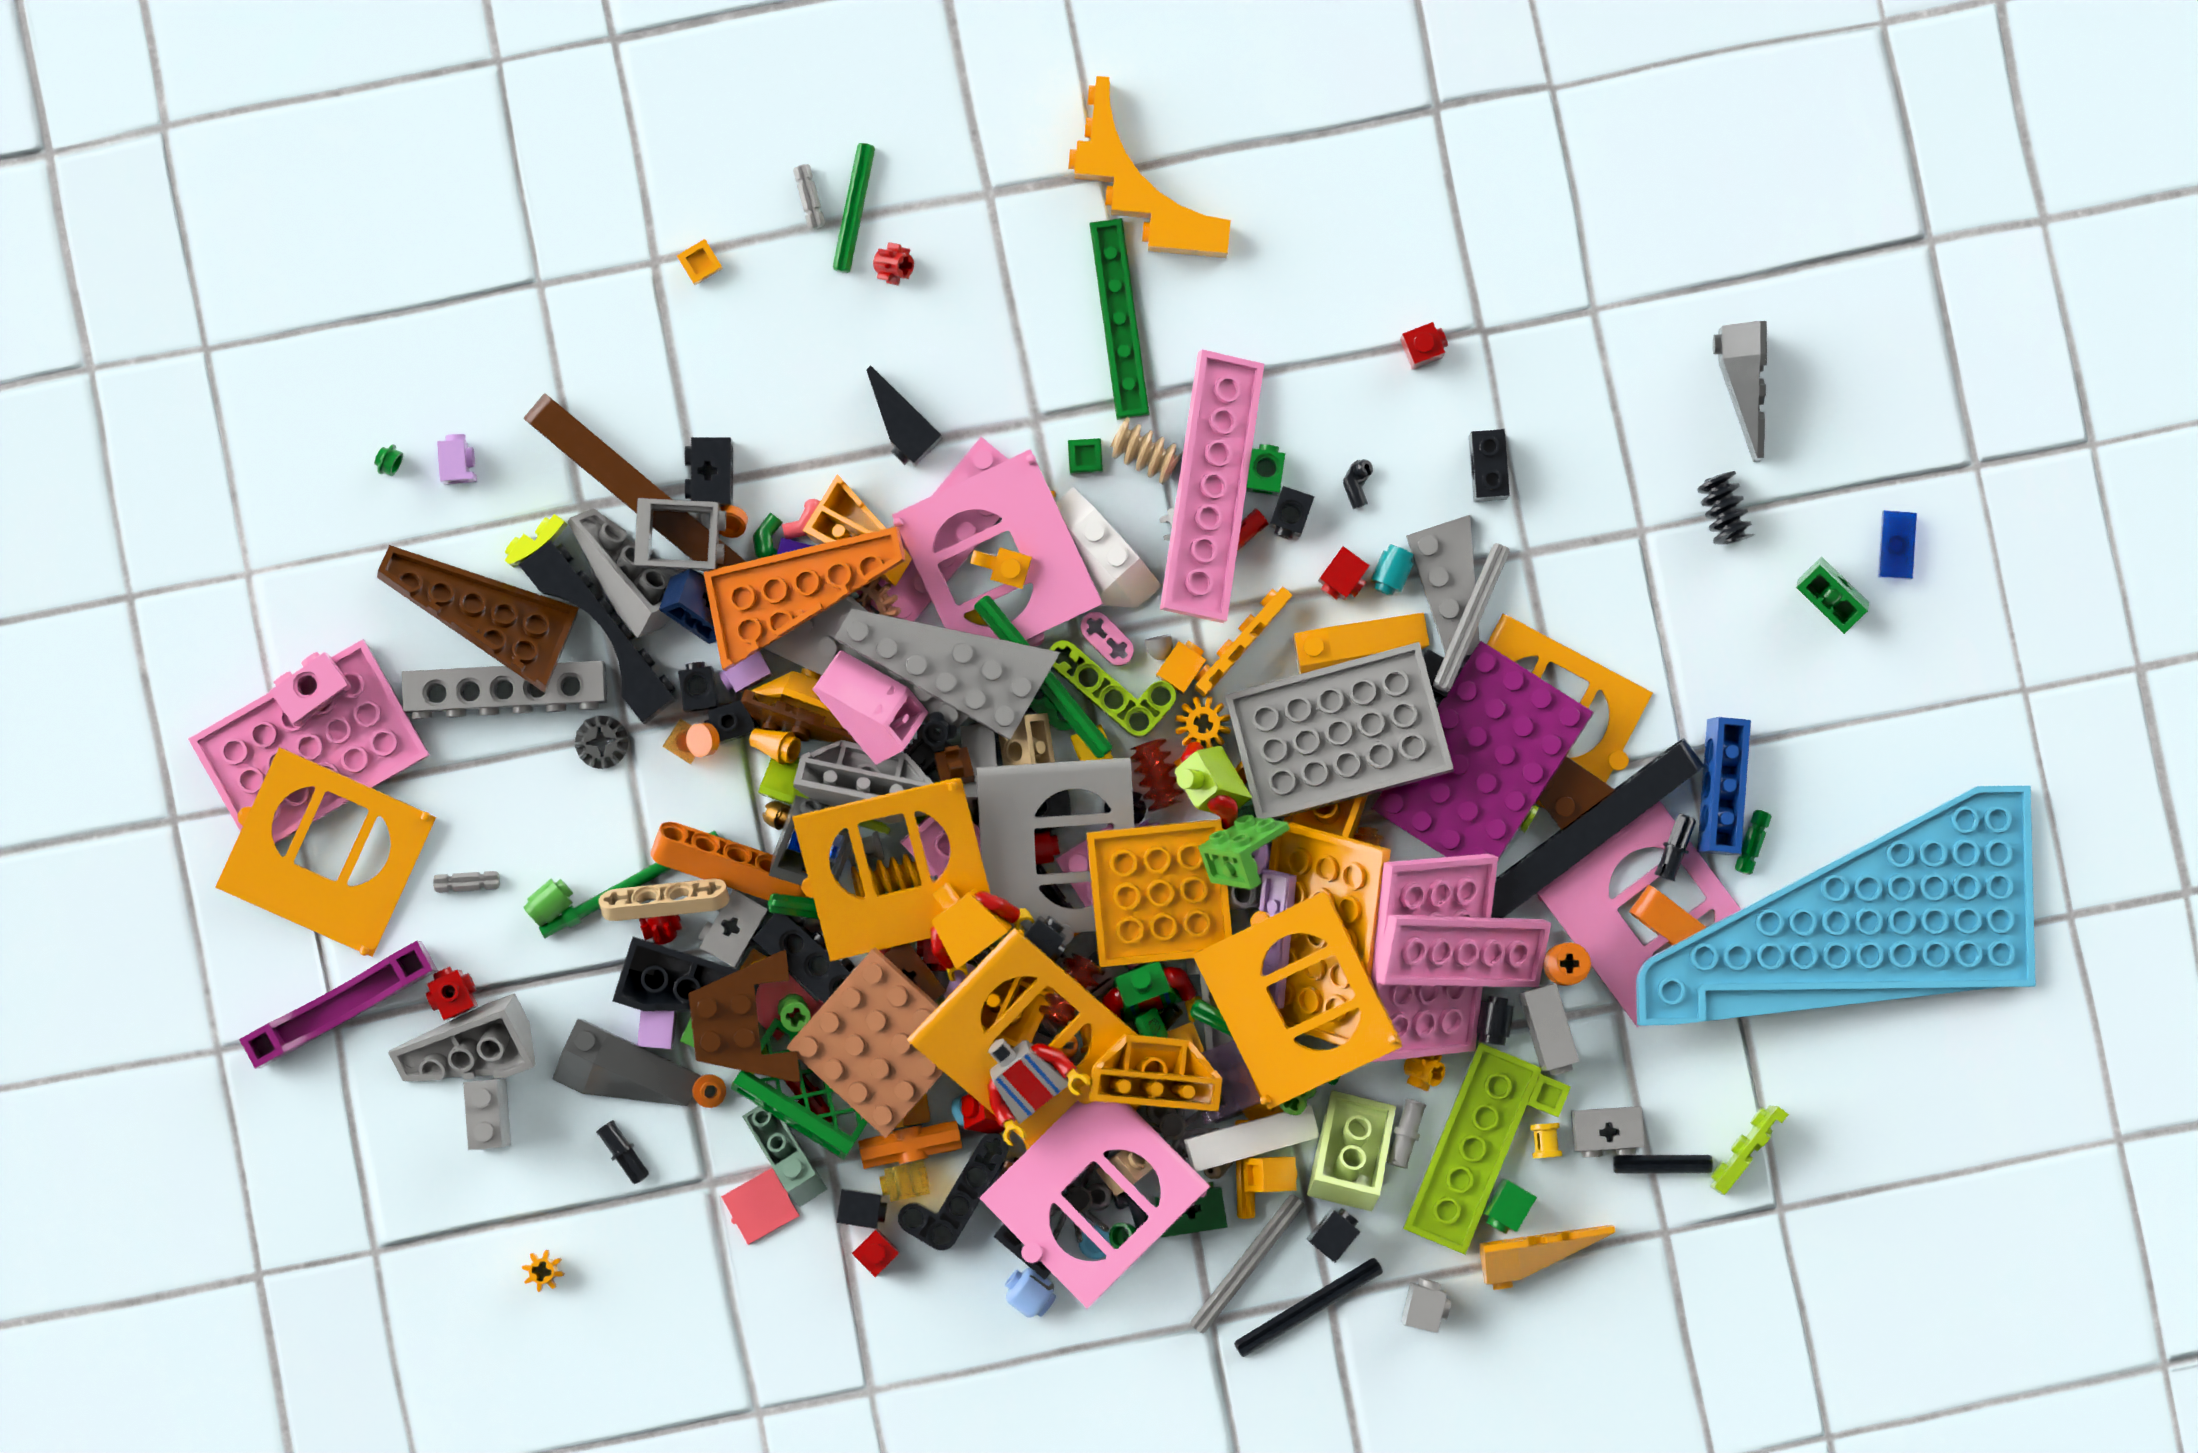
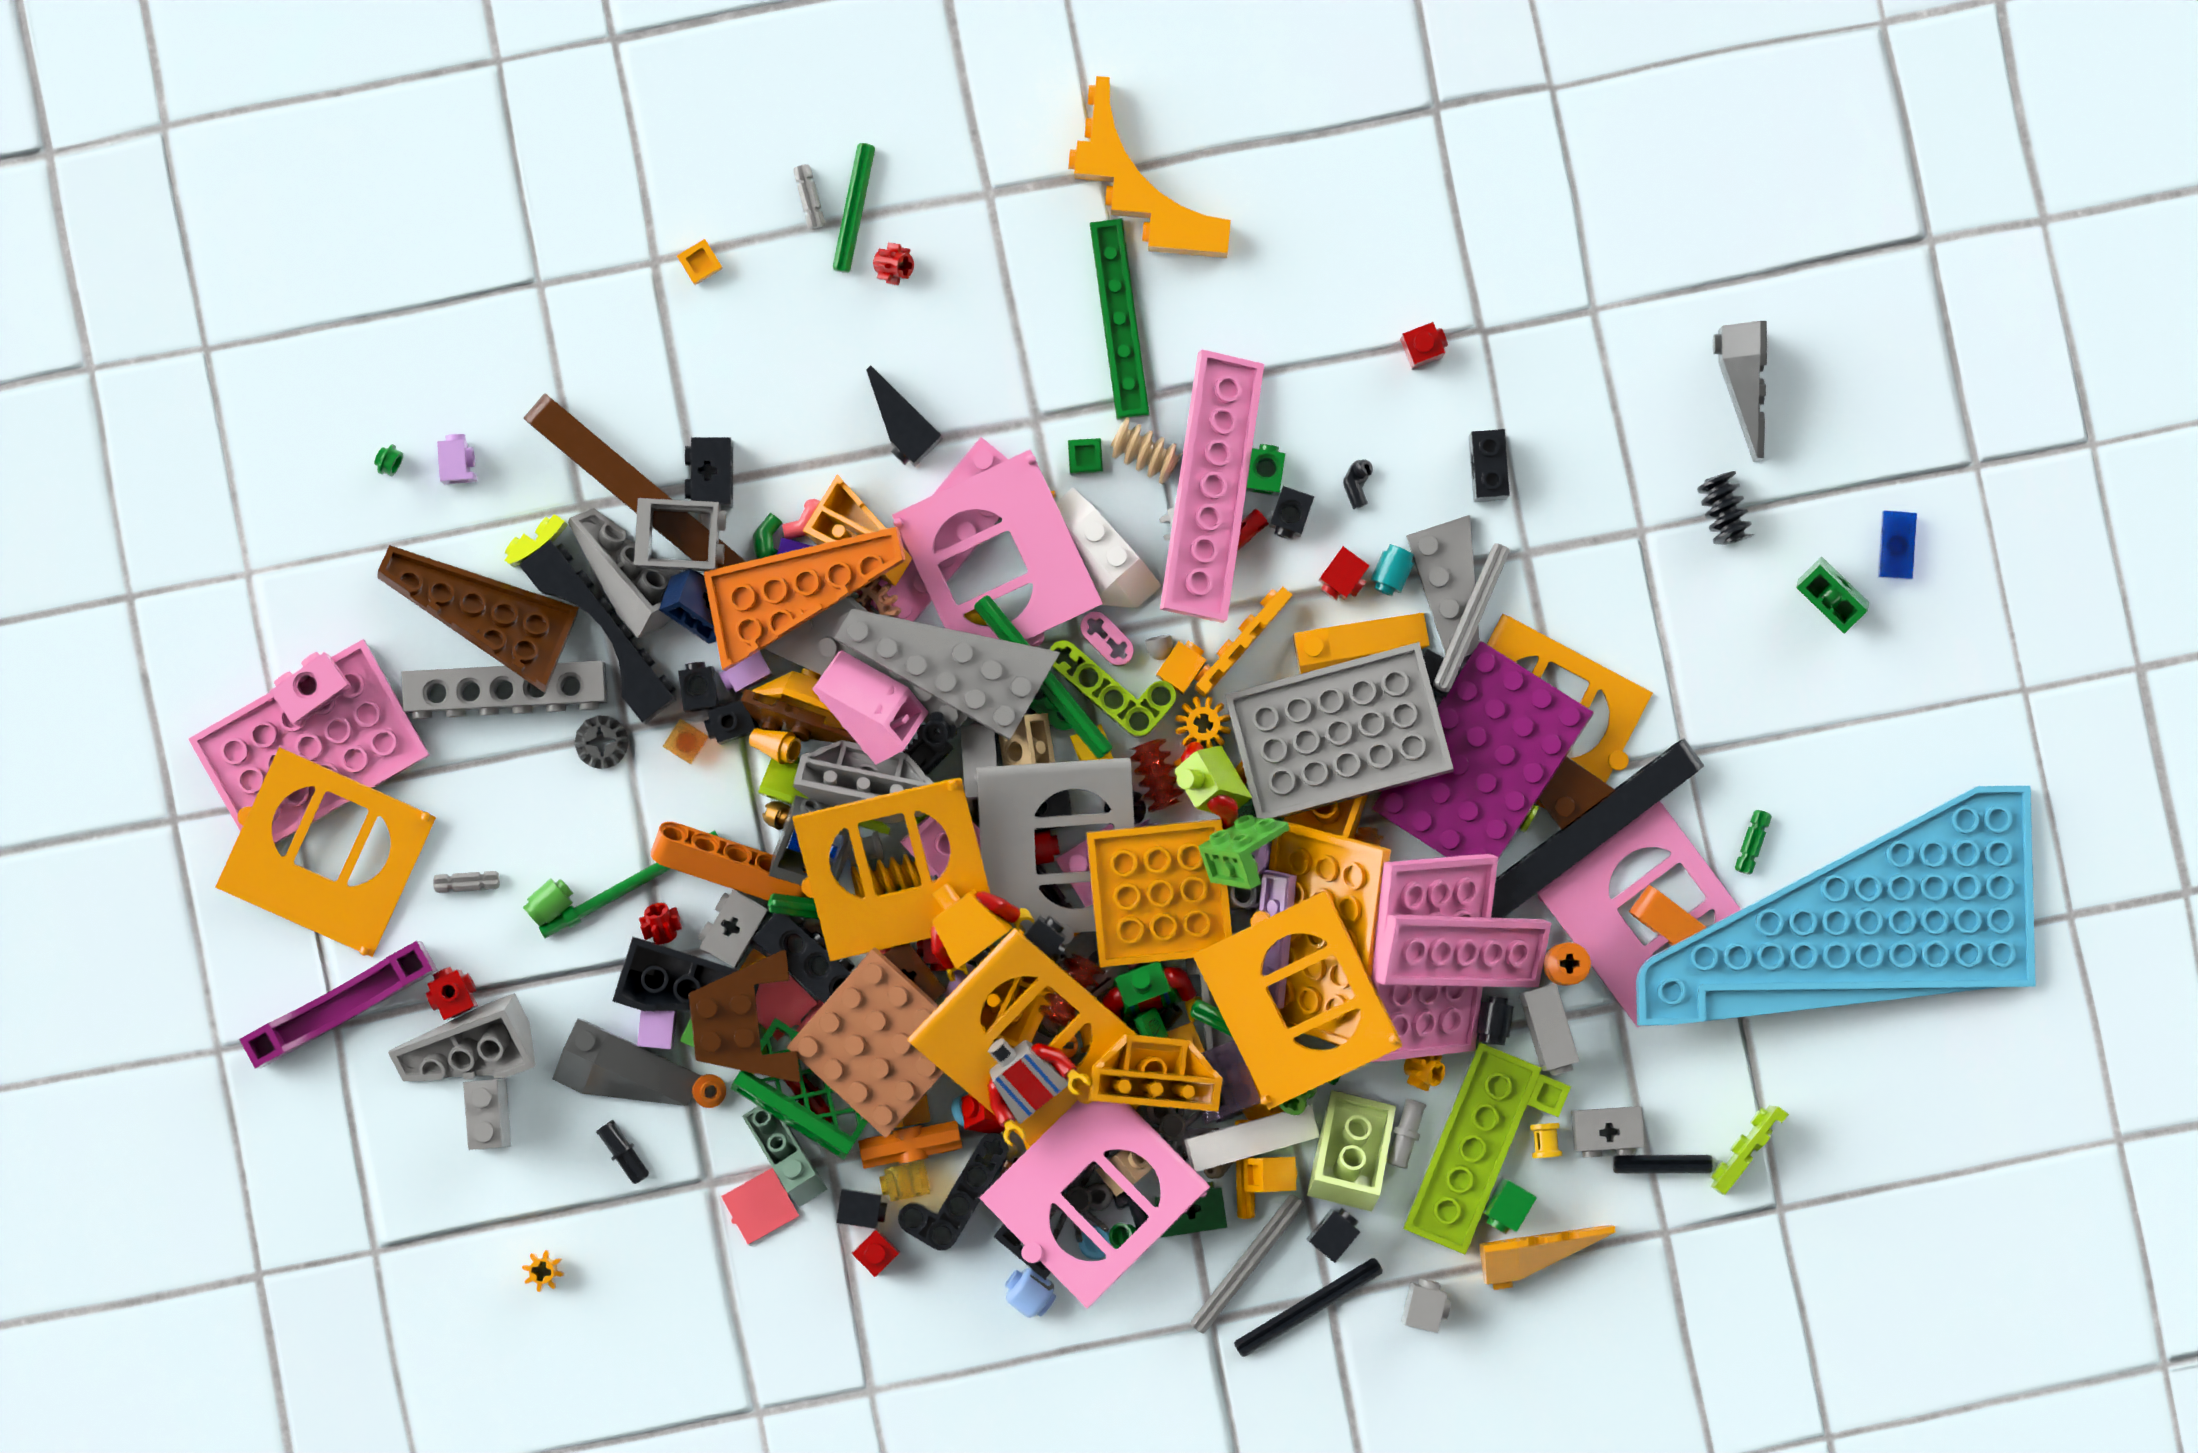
tan beam [599,879,730,921] -> none
tile [686,723,720,757] -> none
orange tile [719,505,748,538] -> none
bright green bush [778,994,811,1032] -> none
reddish brown tile [934,745,975,784] -> none
light orange plate [970,547,1032,589] -> none
black axle [1654,814,1696,882] -> none
blue brick [1697,717,1751,855] -> none

